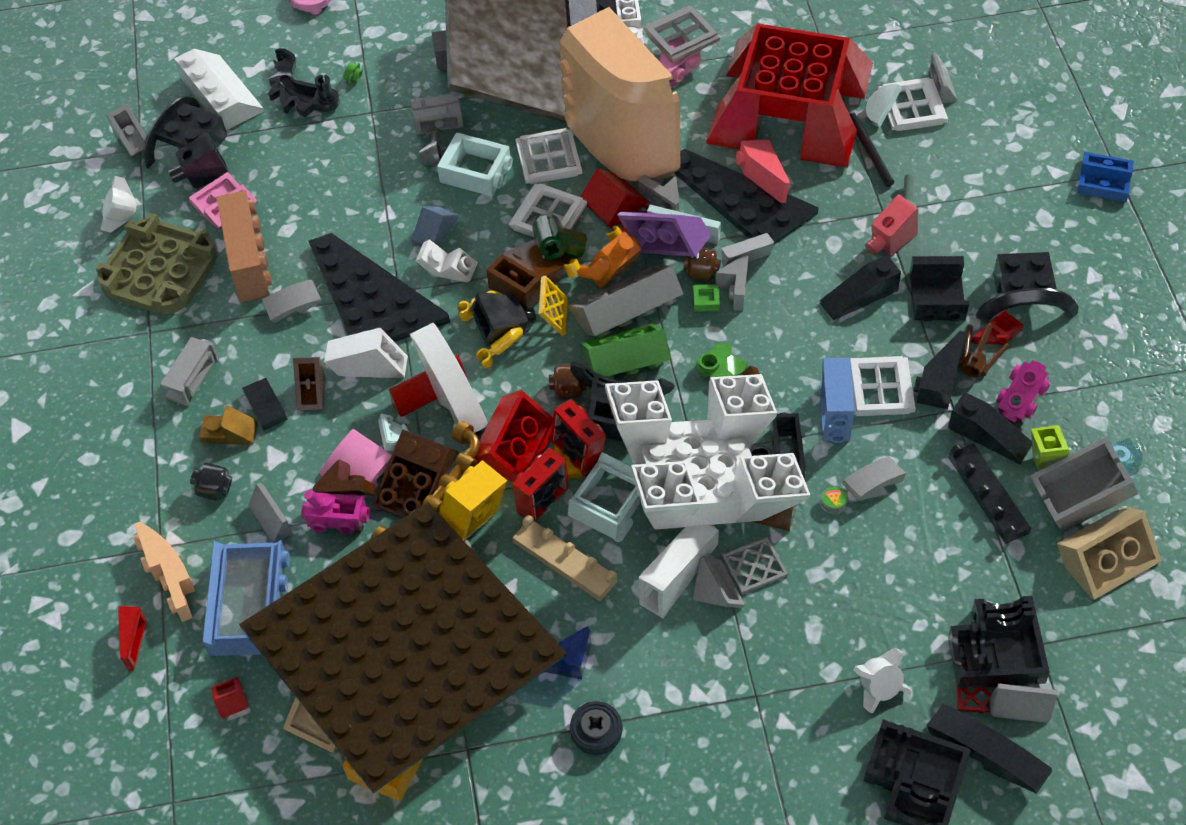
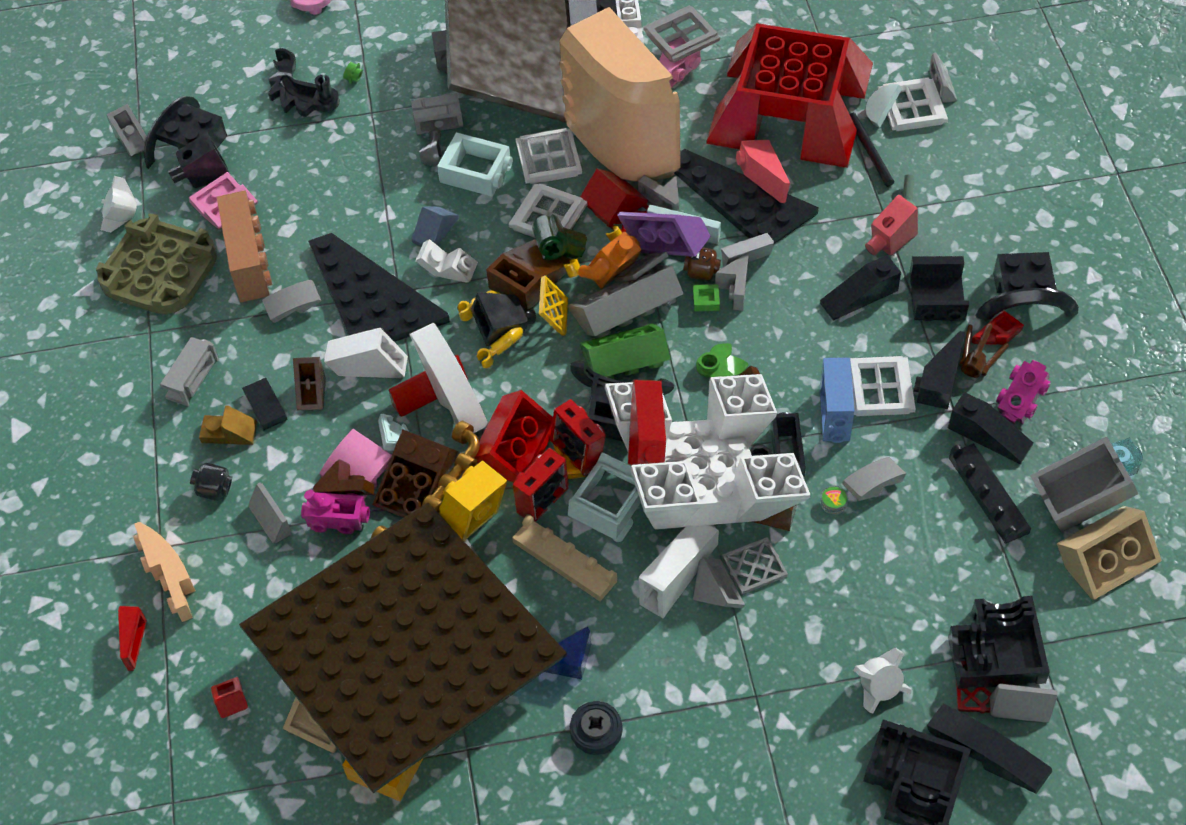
white slope [174,49,264,131] -> none
window [203,540,290,656] -> none
reddish brown head [549,364,586,399] -> none
lime slope [1031,425,1069,470] -> none
blue slope [1077,152,1134,202] -> none
none -> light grey window [614,252,668,282]
none -> red slope [628,380,666,465]

